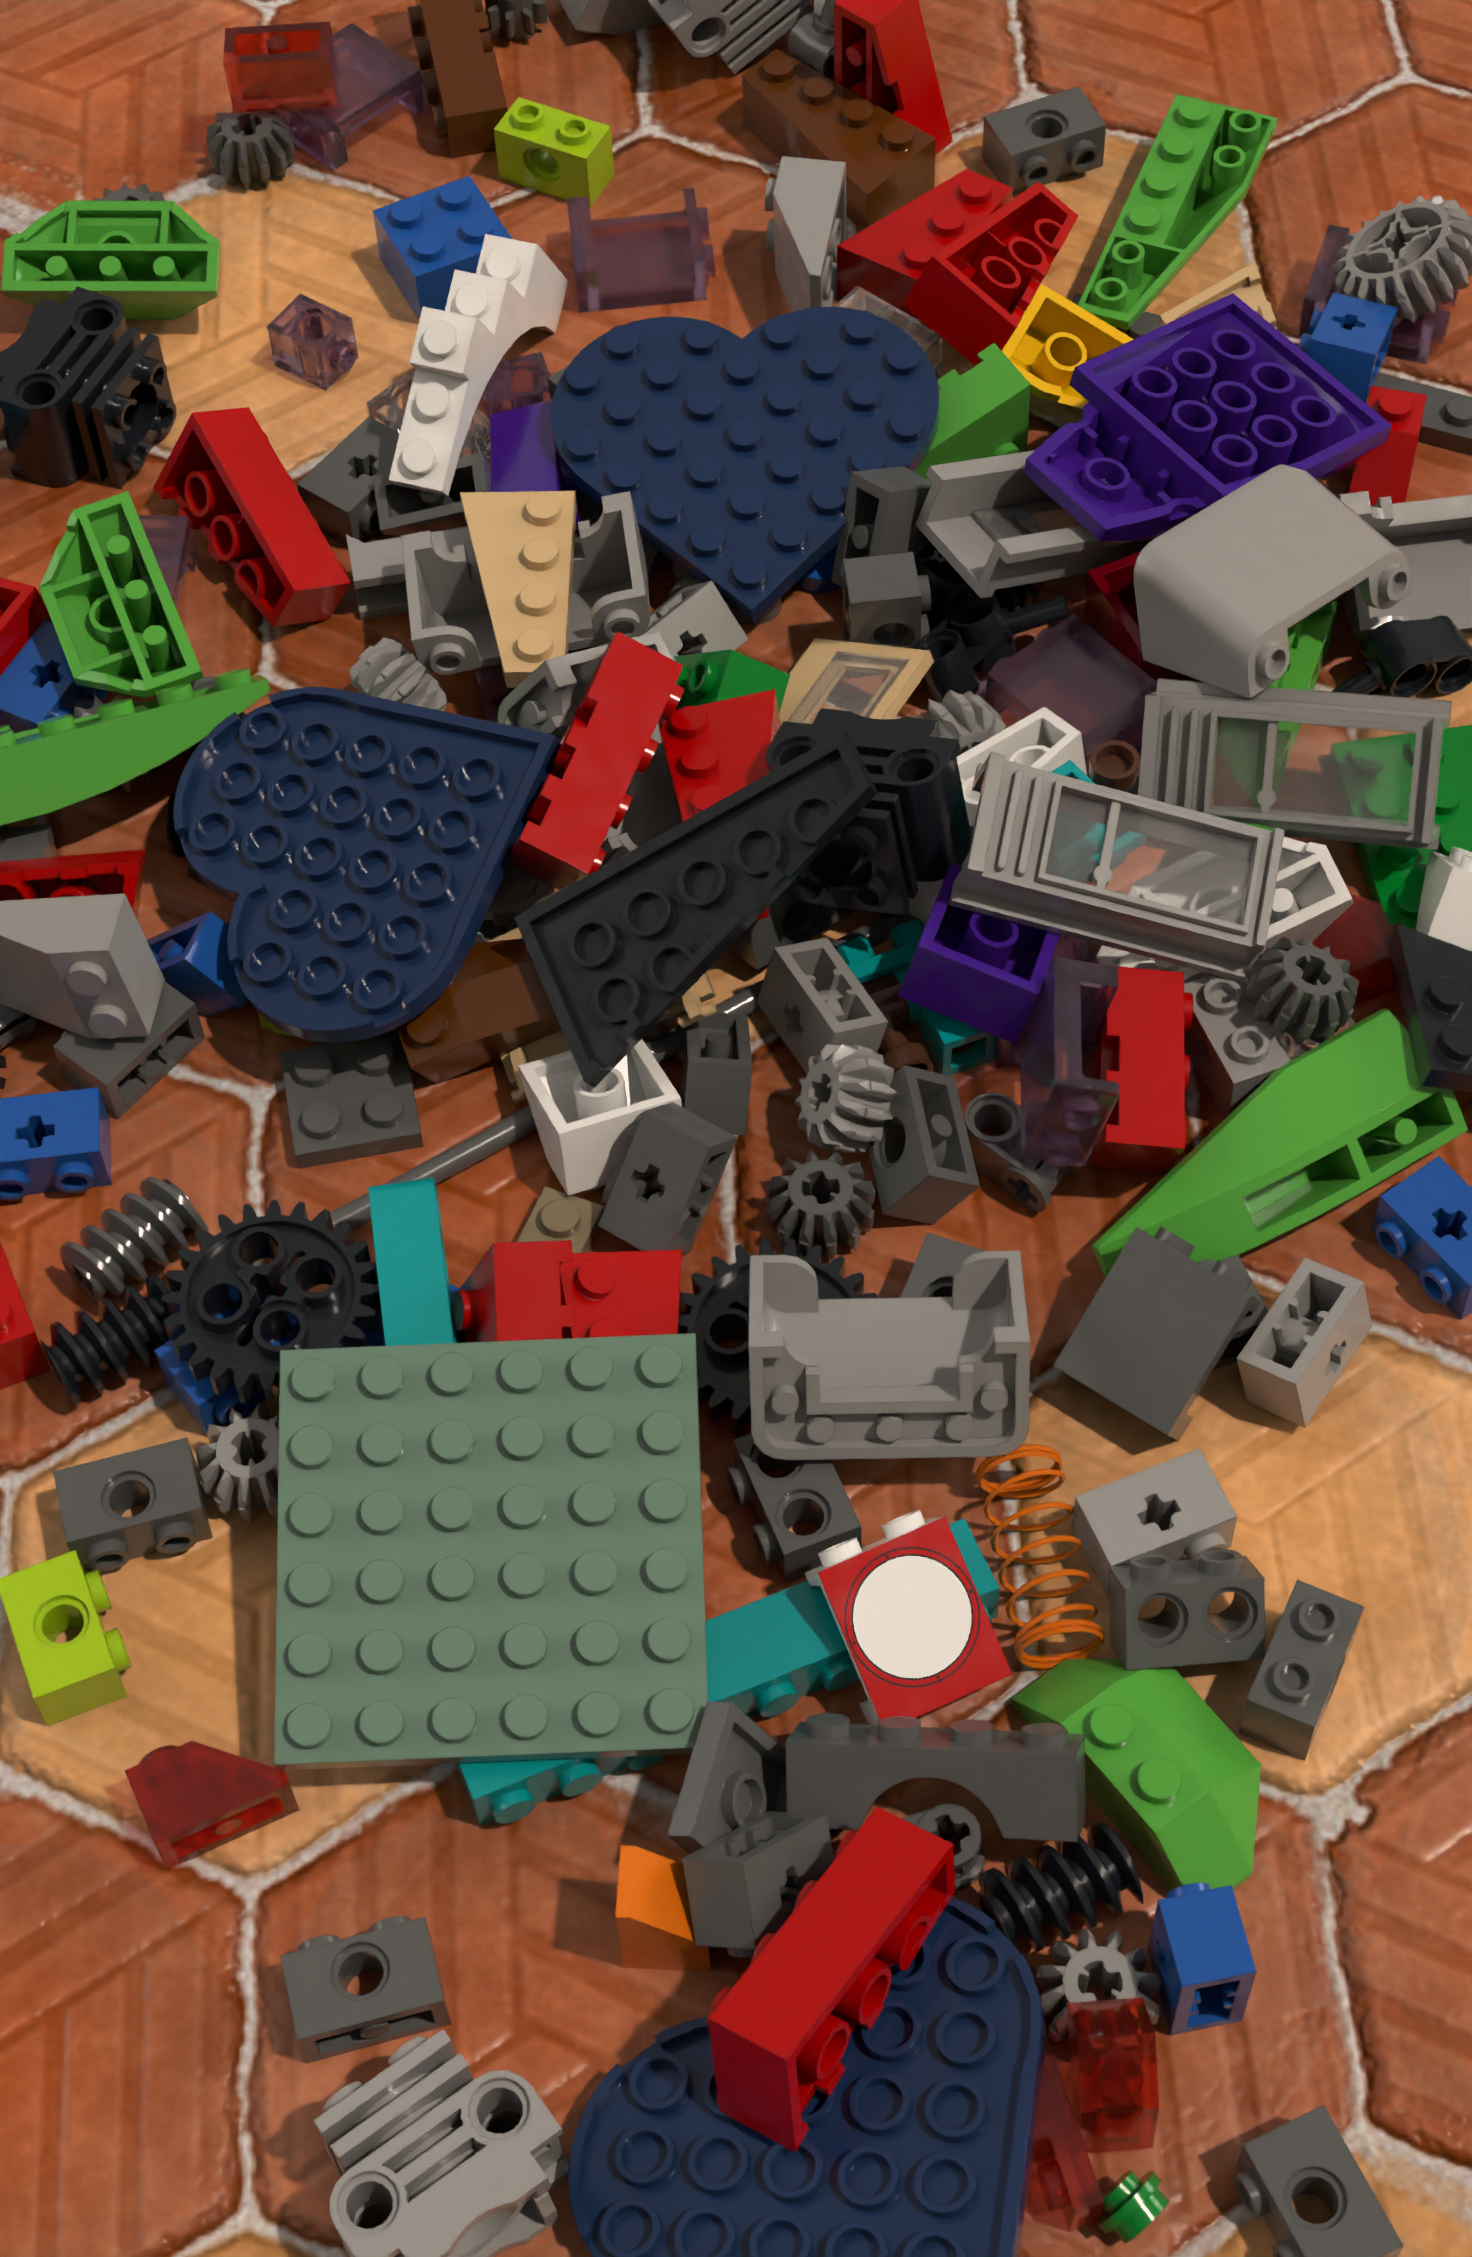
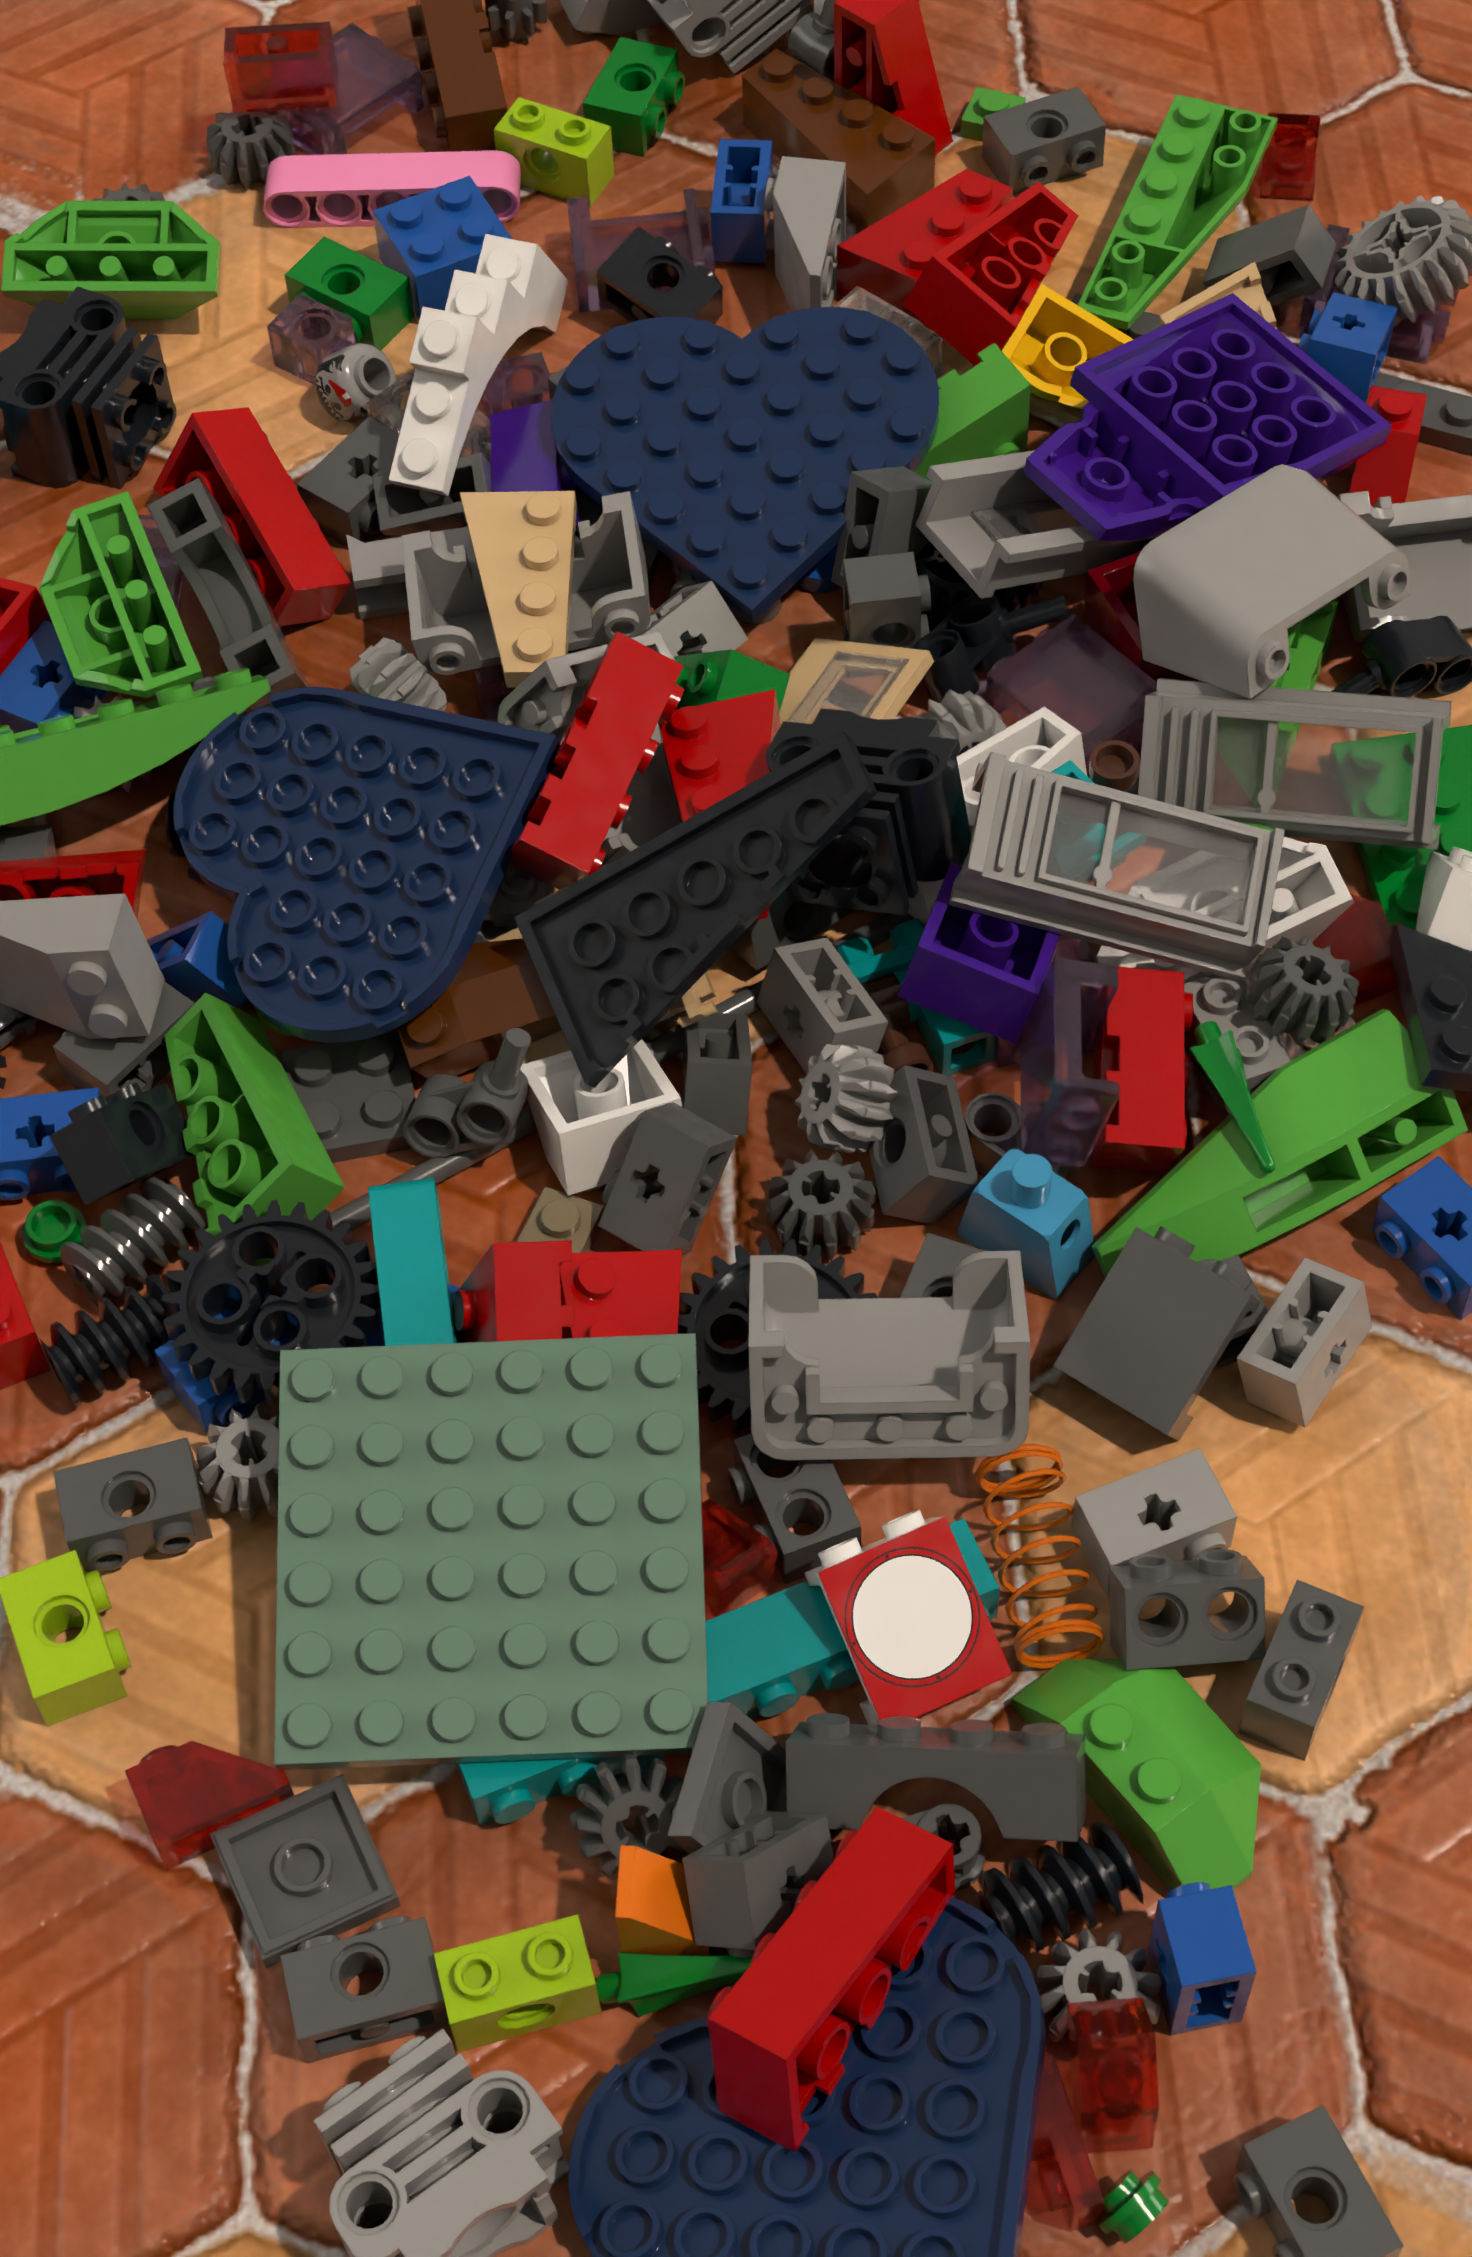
none -> green plate [22,1200,87,1263]
none -> black brick [49,1083,195,1206]
none -> dark grey arch [147,478,309,711]
none -> bright green wedge [164,992,345,1266]
none -> dark grey plate [210,1774,401,1968]
none -> bright pink beam [263,150,521,228]
none -> green brick [284,237,415,351]
none -> light grey head [315,343,397,423]
none -> dark grey beam [403,1028,531,1158]
none -> lime brick [433,1914,602,2052]
none -> dark grey gear [570,1754,684,1877]
none -> green brick [583,37,685,157]
none -> green piece [596,1952,753,2017]
none -> black brick [597,226,723,324]
none -> clear red slope [702,1498,778,1617]
none -> blue brick [710,139,773,263]
none -> dark azure torso [957,1149,1095,1301]
none -> bright green plate [960,87,1026,141]
none -> green piece [1189,1021,1275,1174]
none -> dark grey brick [1202,204,1337,307]
none -> clear red slope [1260,113,1321,202]

